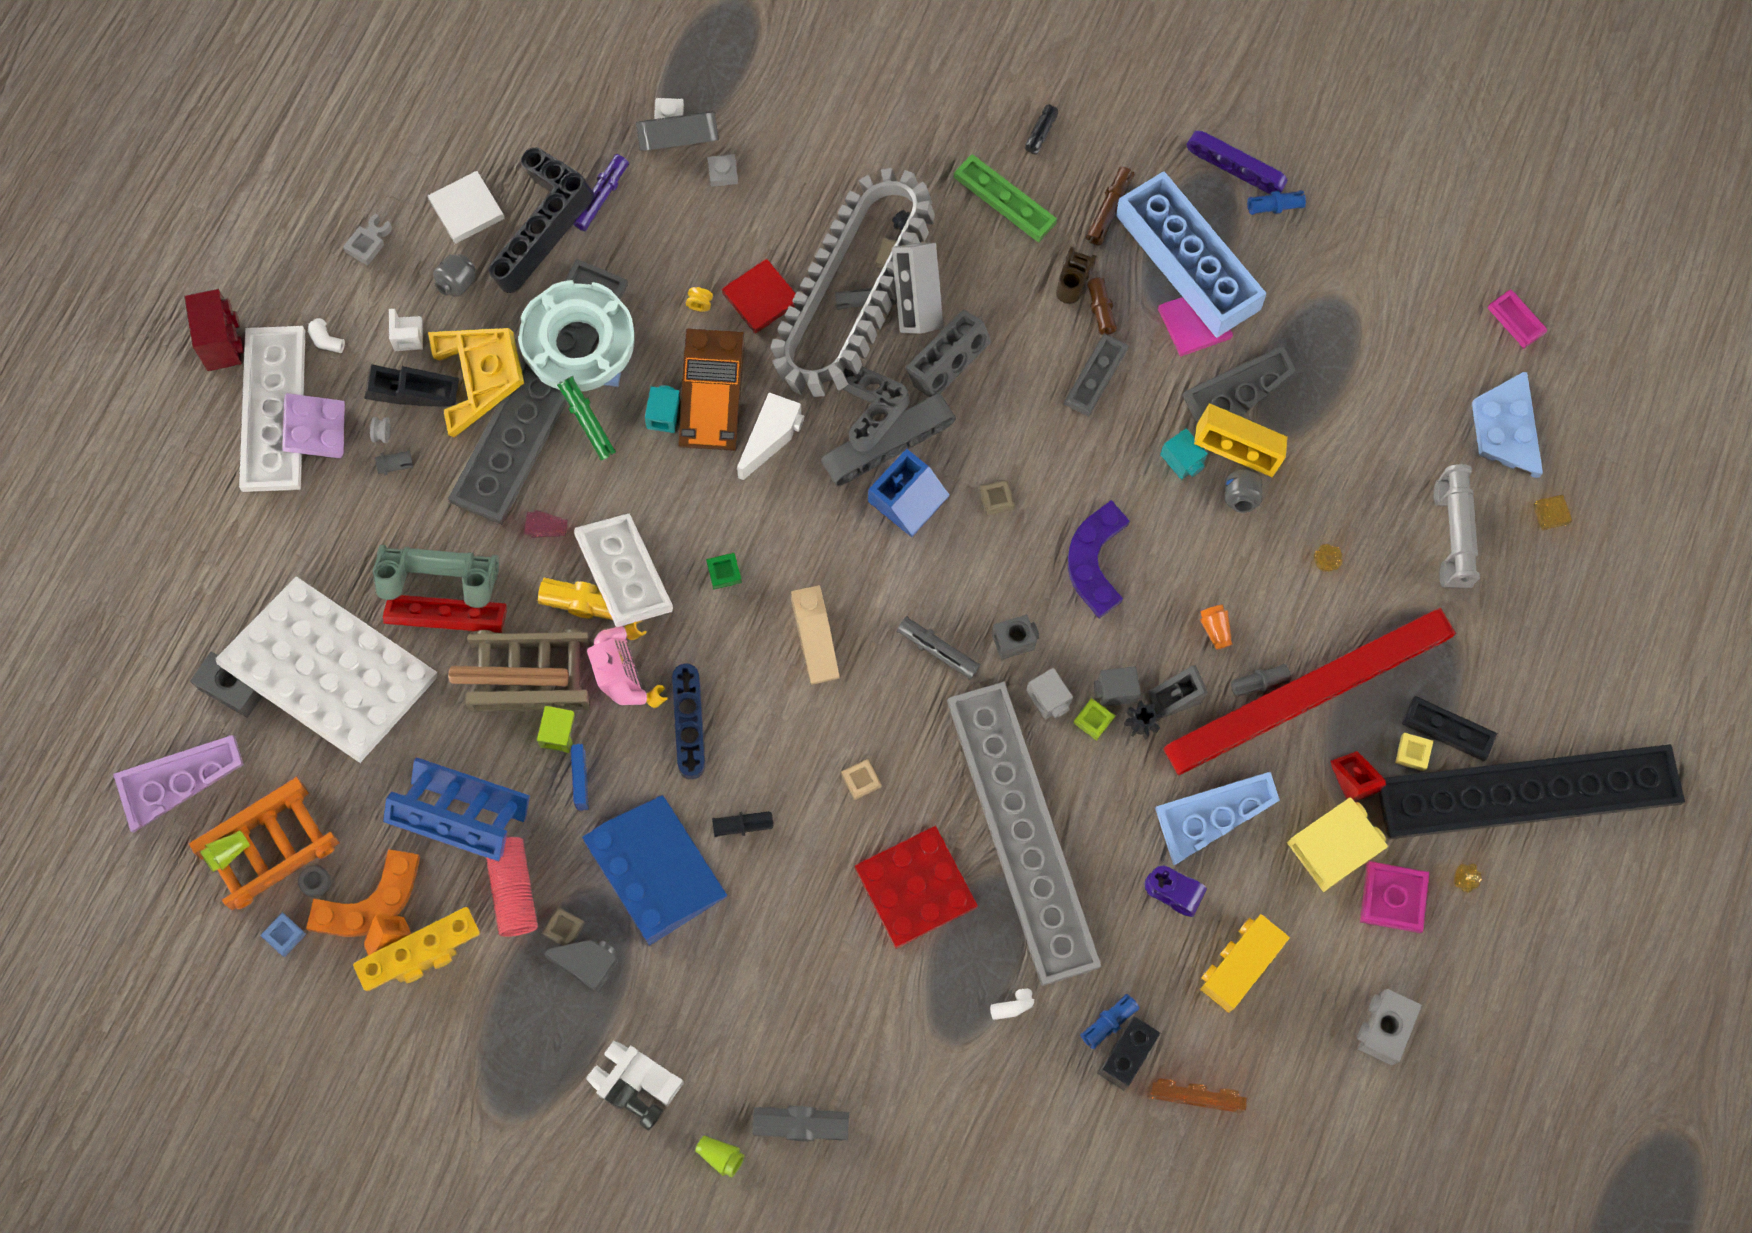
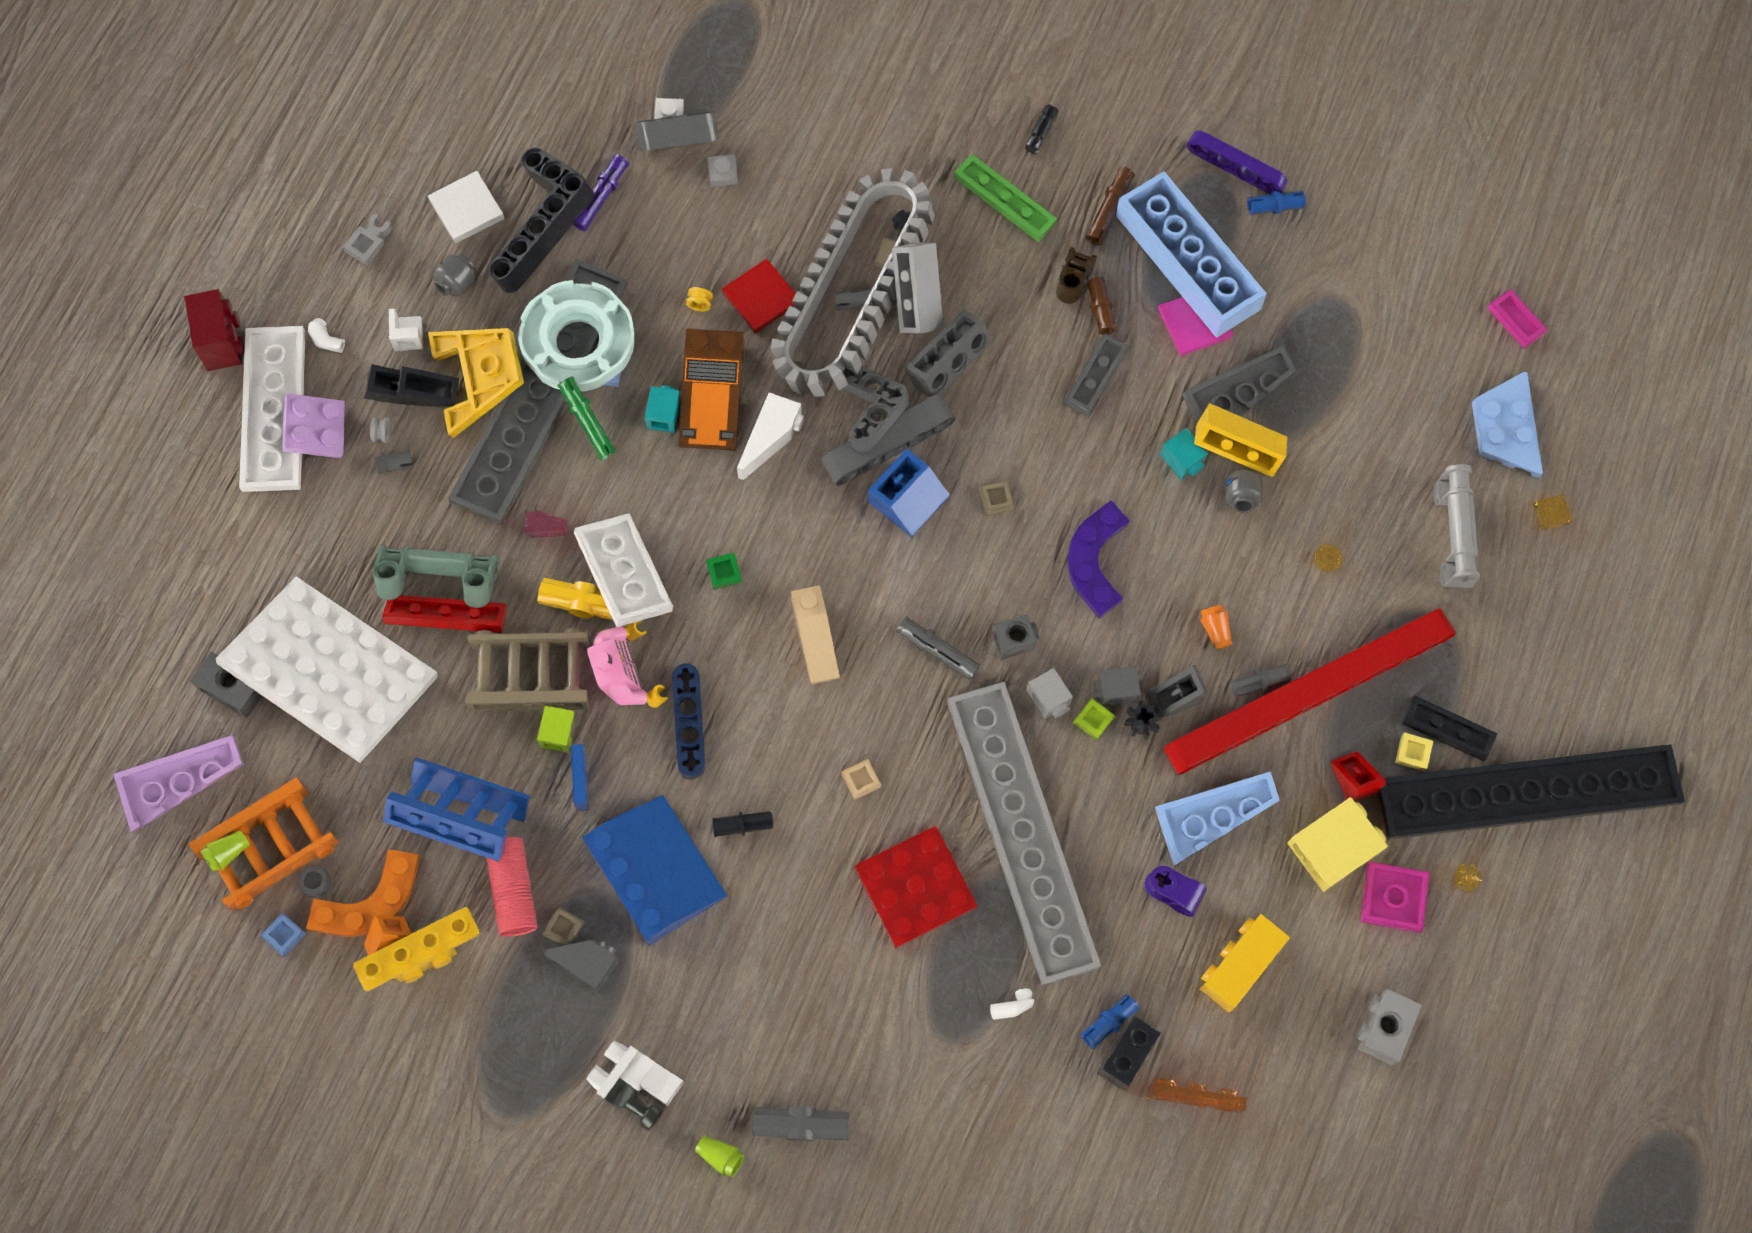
medium nougat axle [448,666,569,686] -> none

